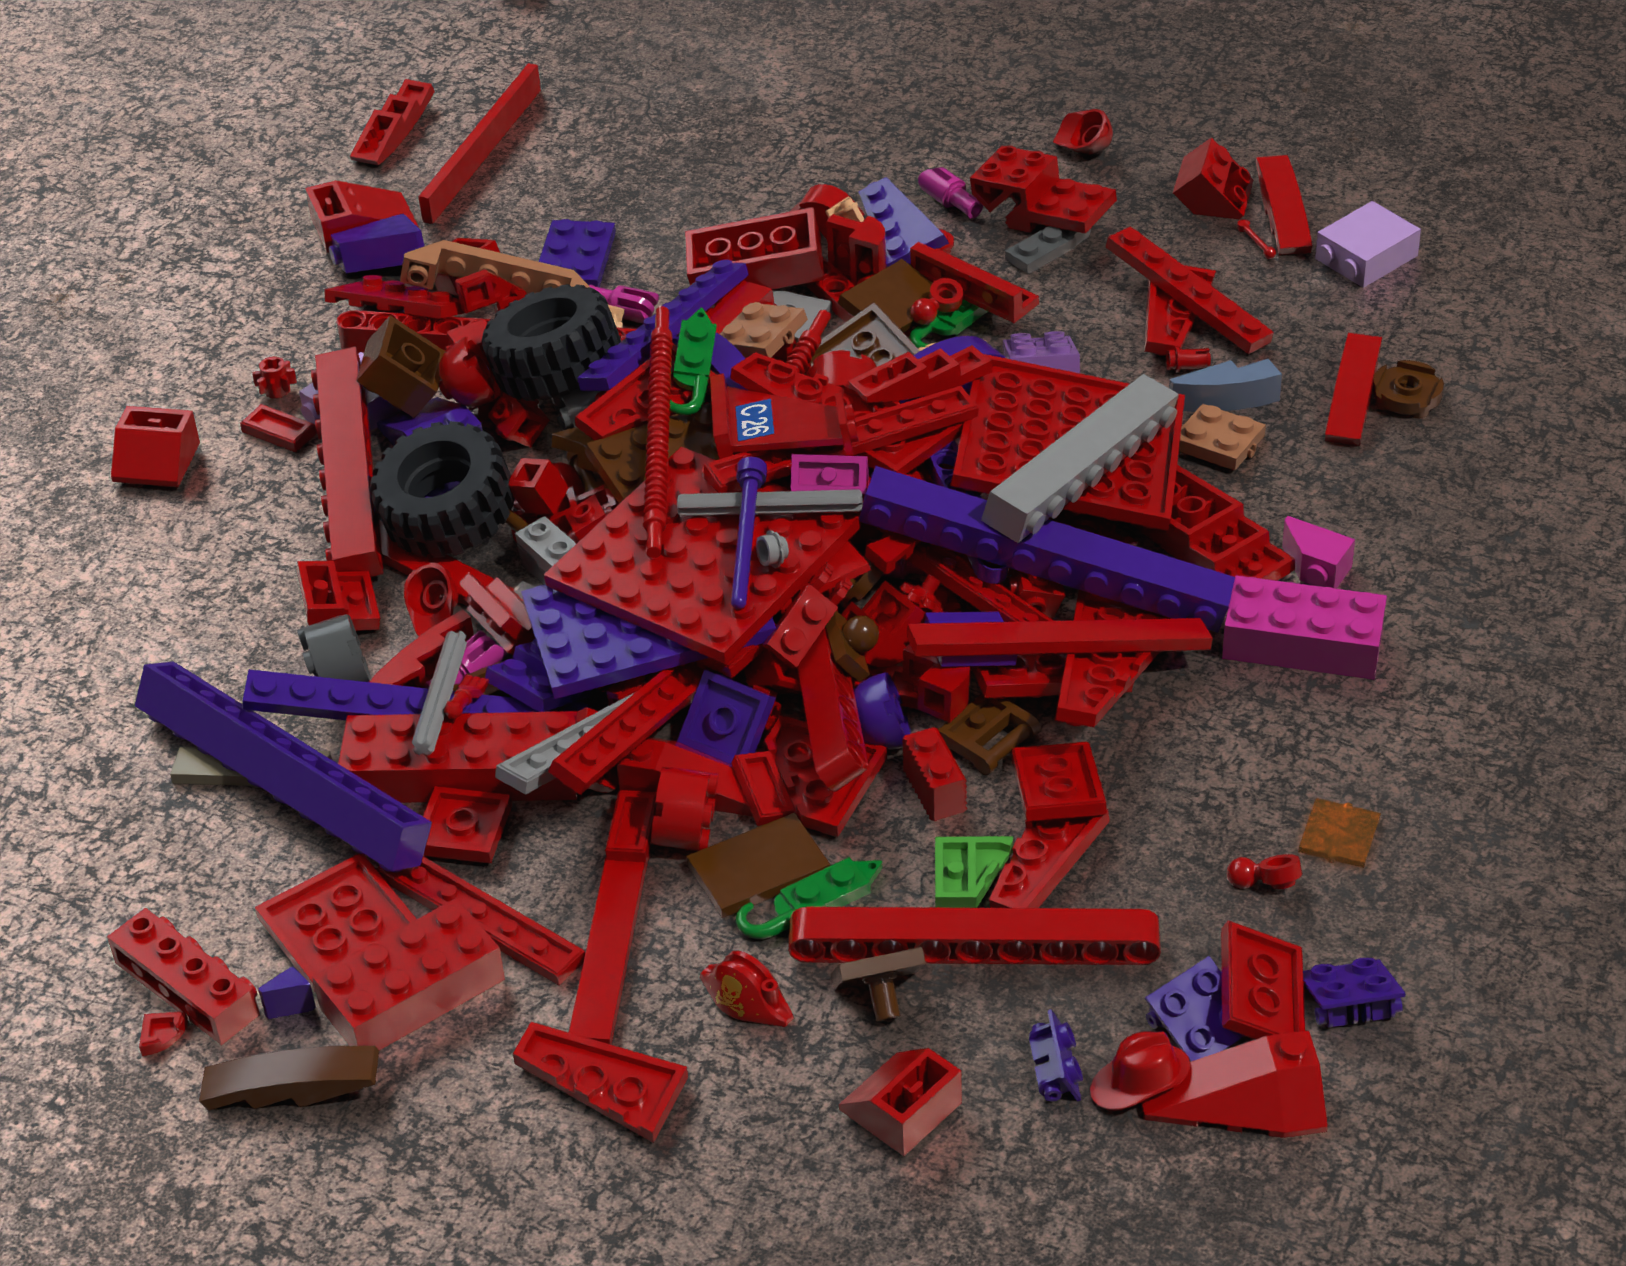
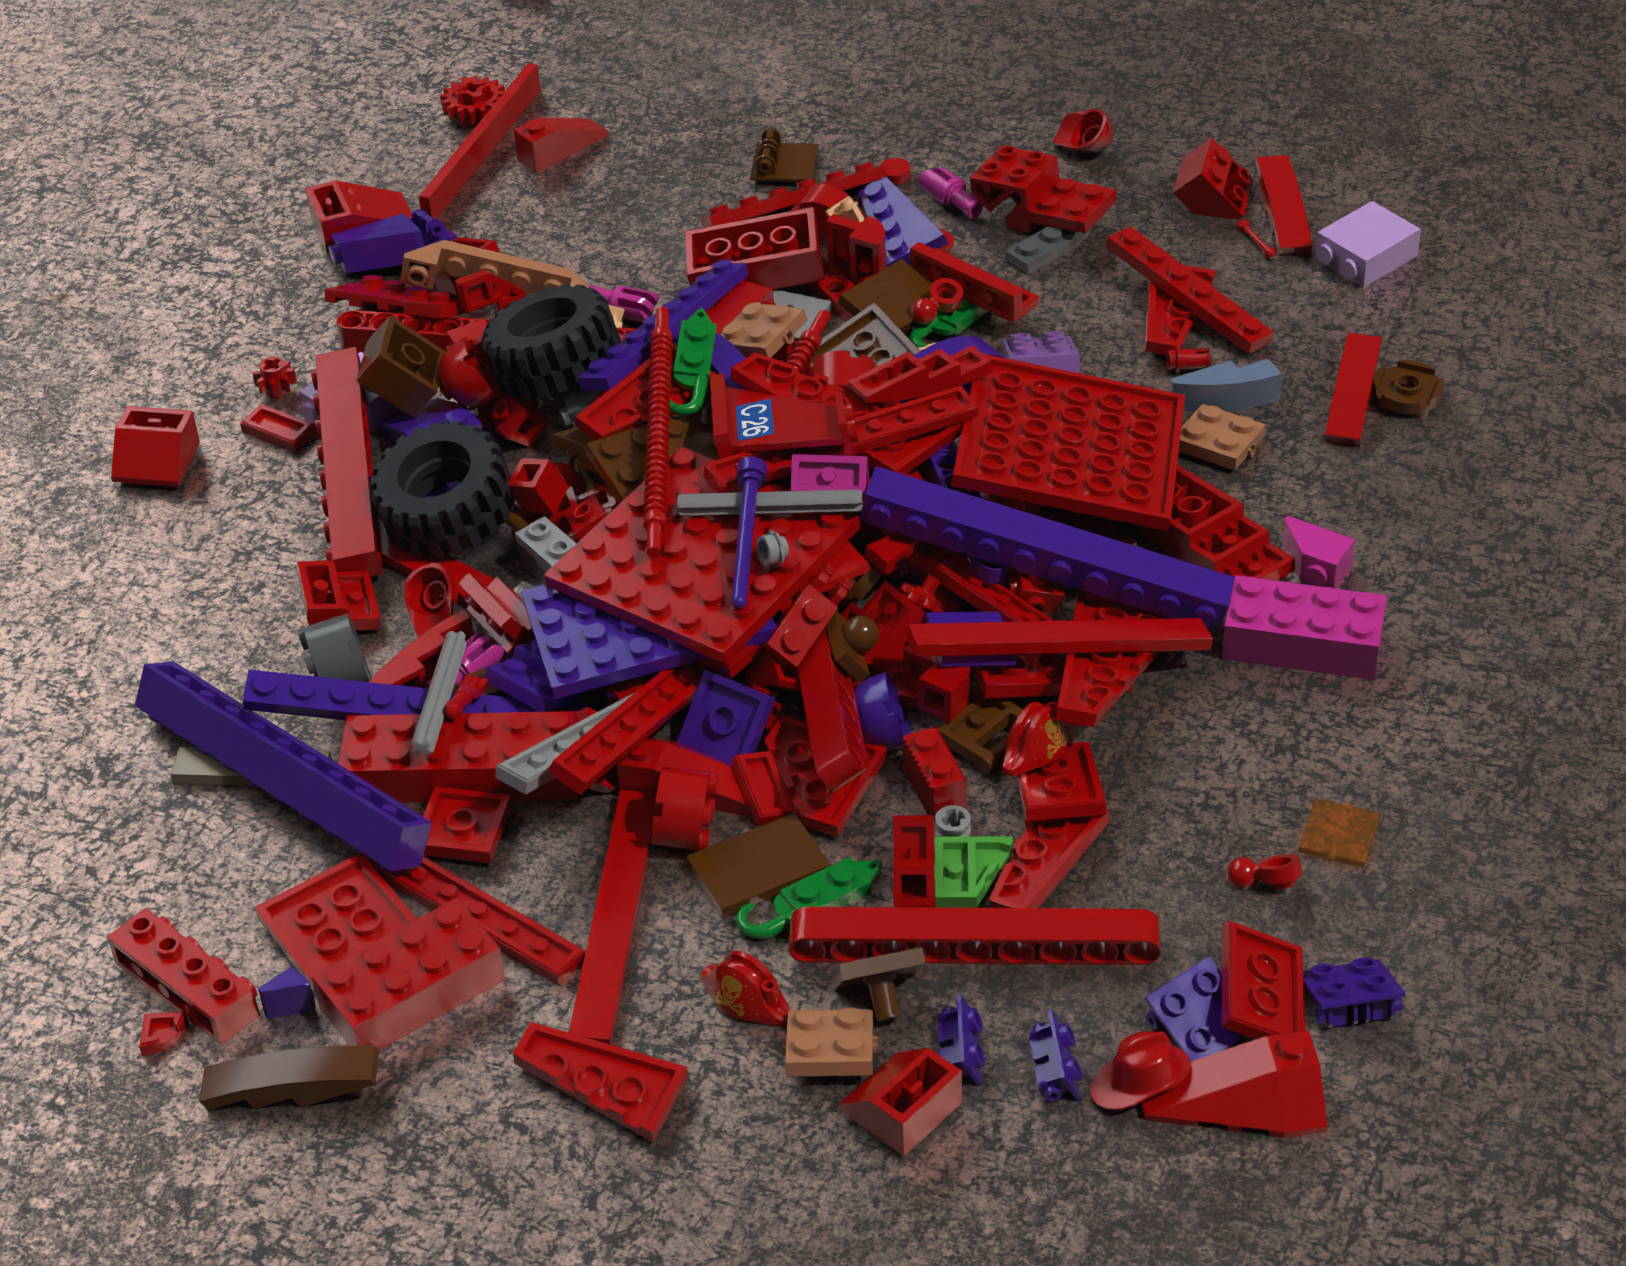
red slope [350,79,435,165] -> none
dark purple plate [539,219,616,287] -> none
red tile [605,792,657,862] -> none
light grey brick [981,374,1179,543] -> none
none -> dark purple hinge [410,209,457,246]
none -> red gear [440,76,505,124]
none -> red slope [514,117,609,173]
none -> red plate [701,161,887,228]
none -> reddish brown hinge [750,127,819,183]
none -> nougat plate [782,1008,877,1077]
none -> red tile [880,158,911,185]
none -> red brick [893,815,935,907]
none -> light grey bush [935,805,971,837]
none -> dark purple hinge [937,994,985,1087]
none -> red hat [1002,702,1070,777]

